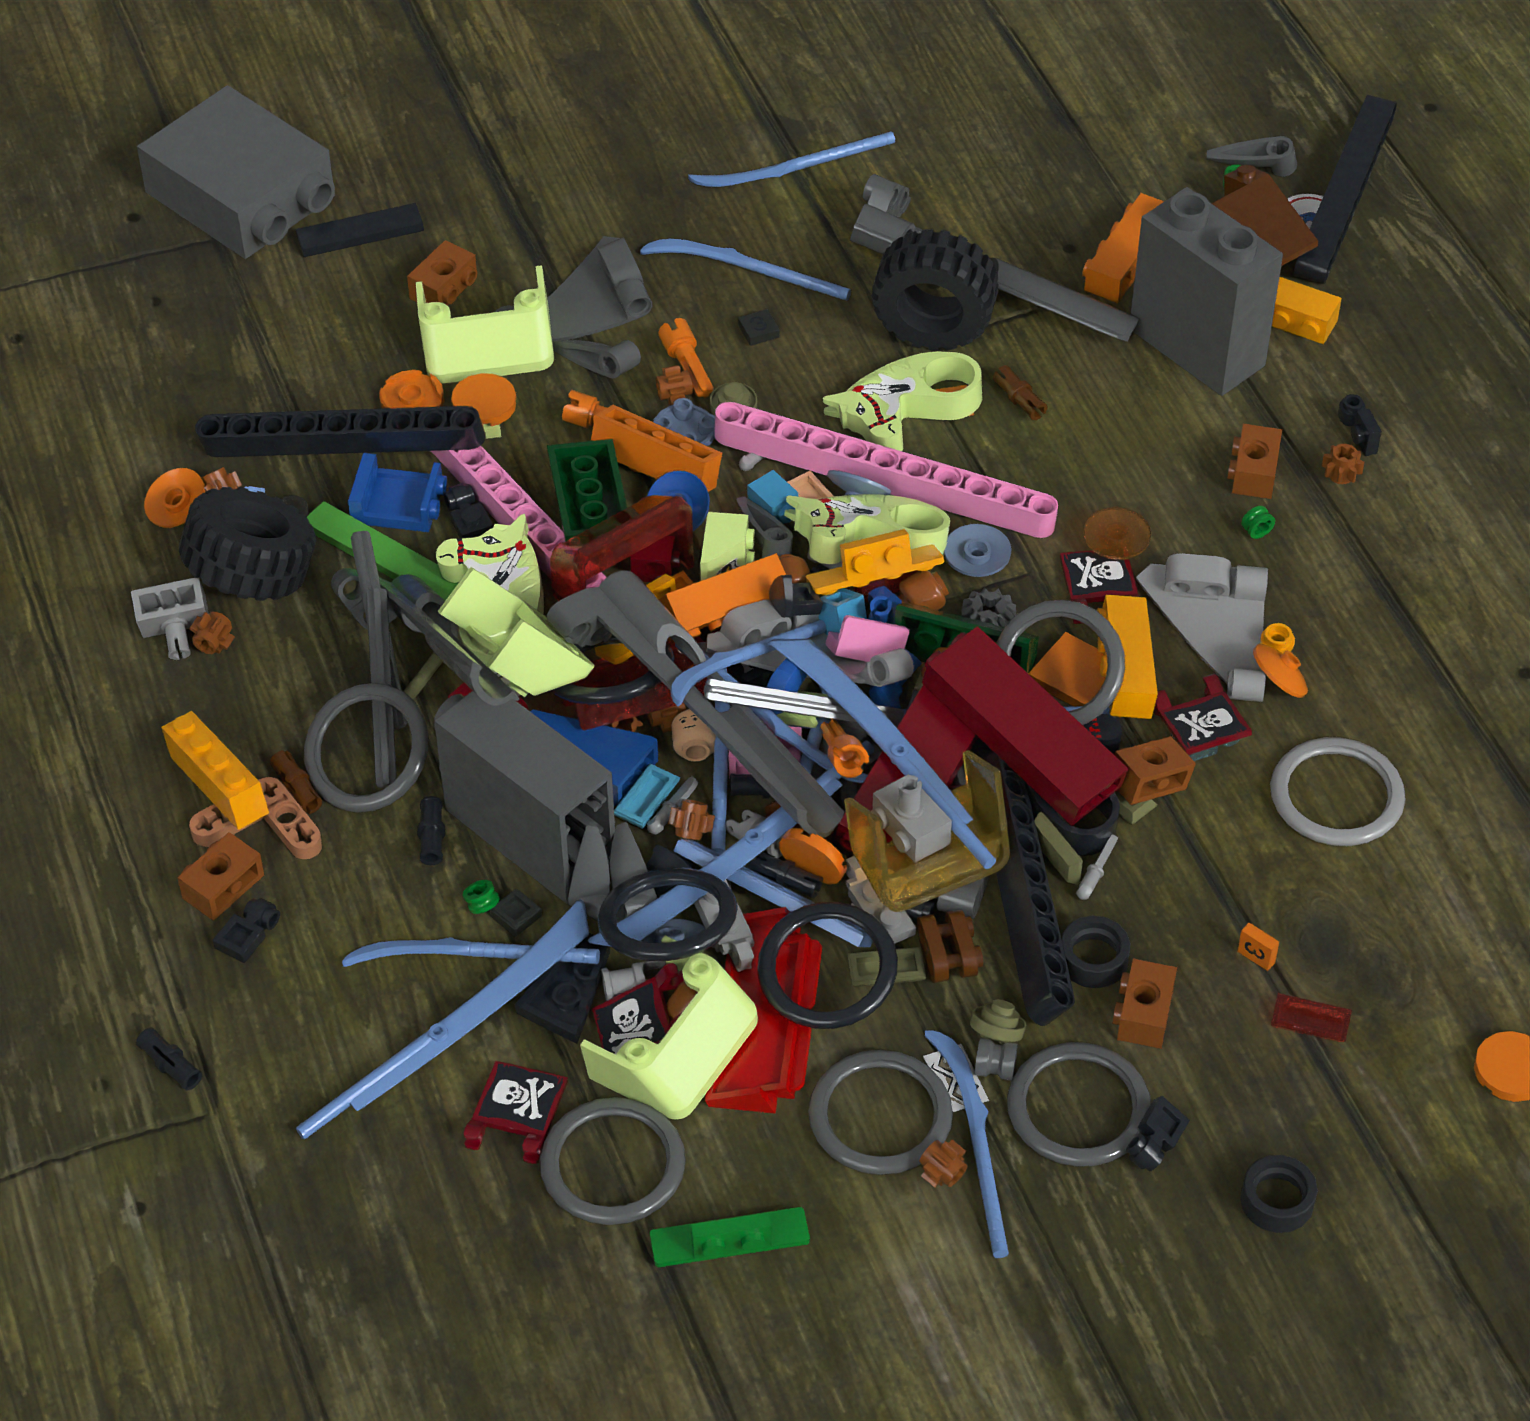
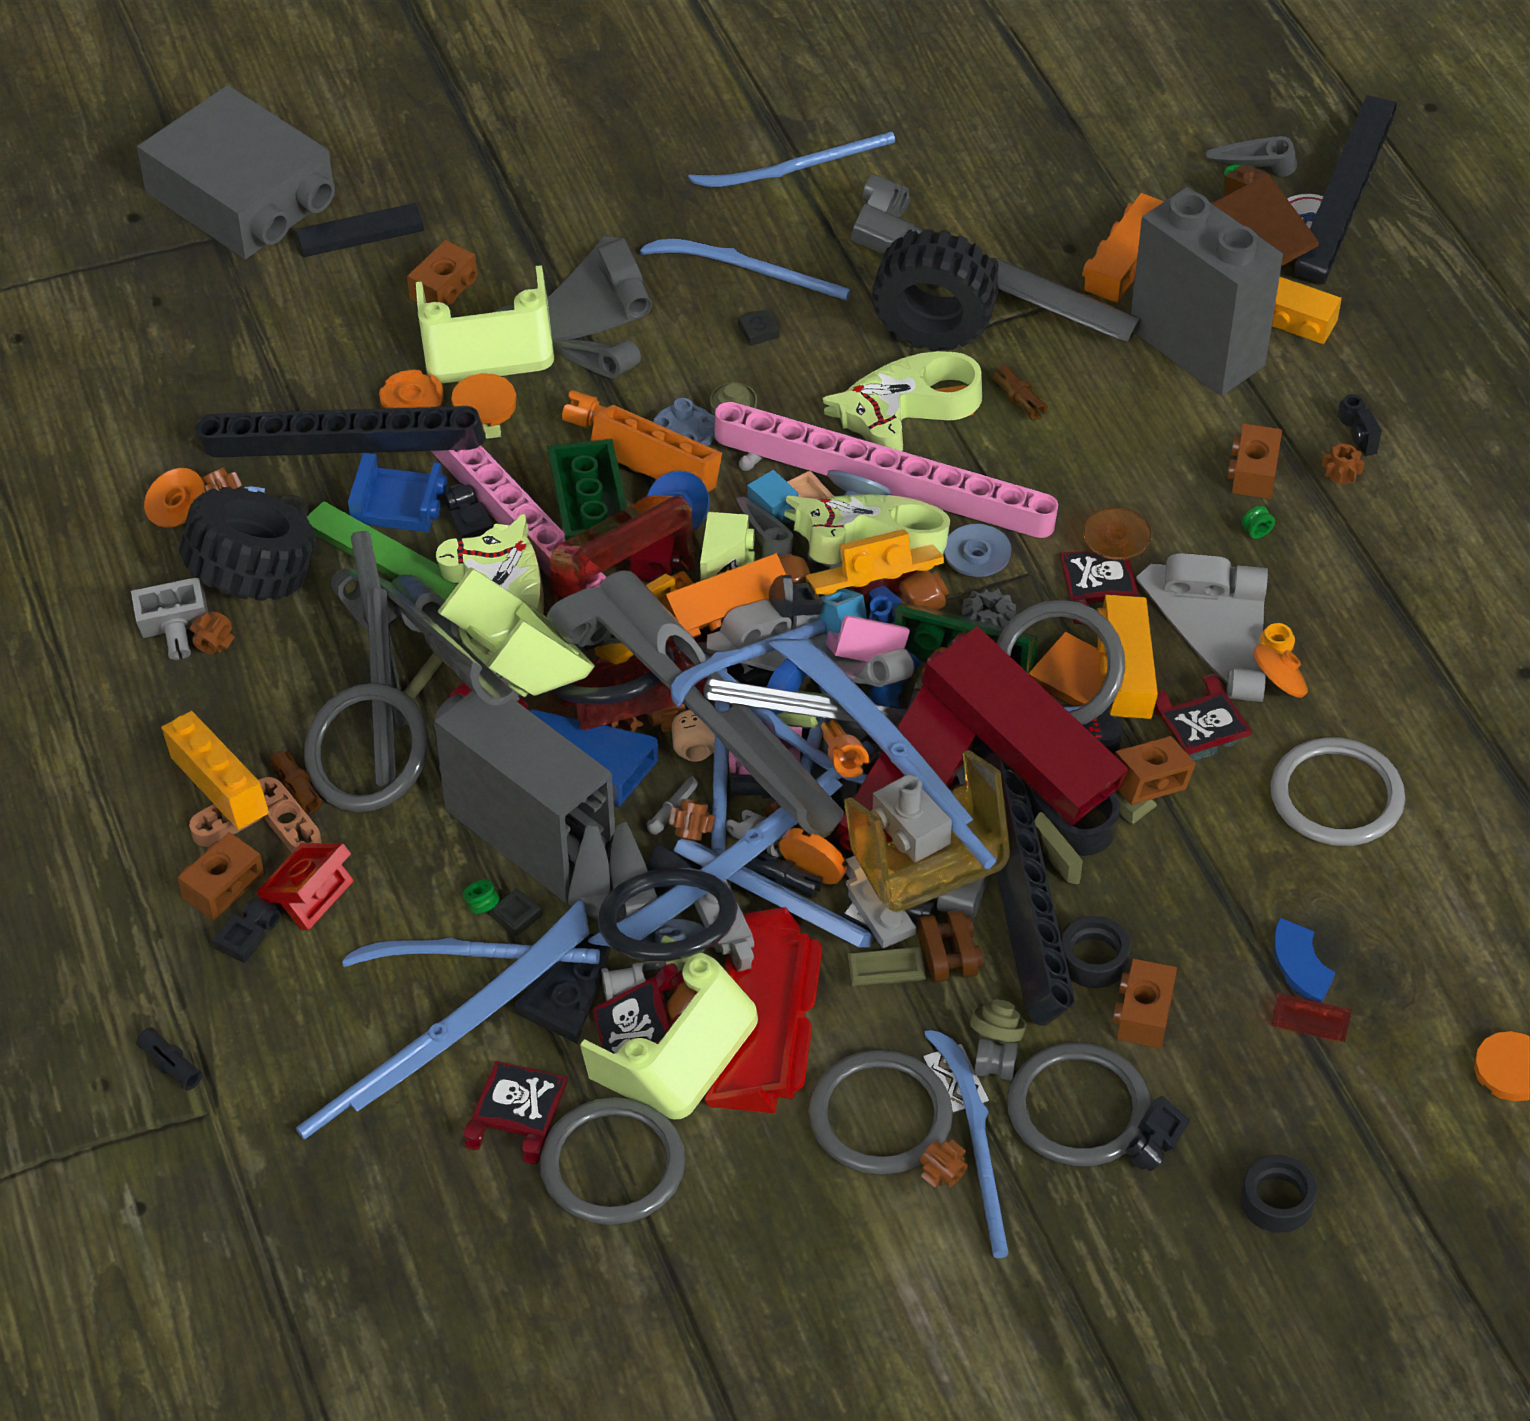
black pin [417,796,446,866] -> none
medium azure tile [614,764,680,829] -> none
green bracket [650,1207,810,1267] -> none
dark orange gear [655,365,693,405] -> none
orange piece [658,318,714,398] -> none
black wedge [757,902,898,1029] -> none
light grey piece [1076,834,1118,900] -> none
orange tile [1237,923,1279,971] -> none
none -> red bracket [256,843,354,930]
none -> blue tile [1273,918,1335,1007]

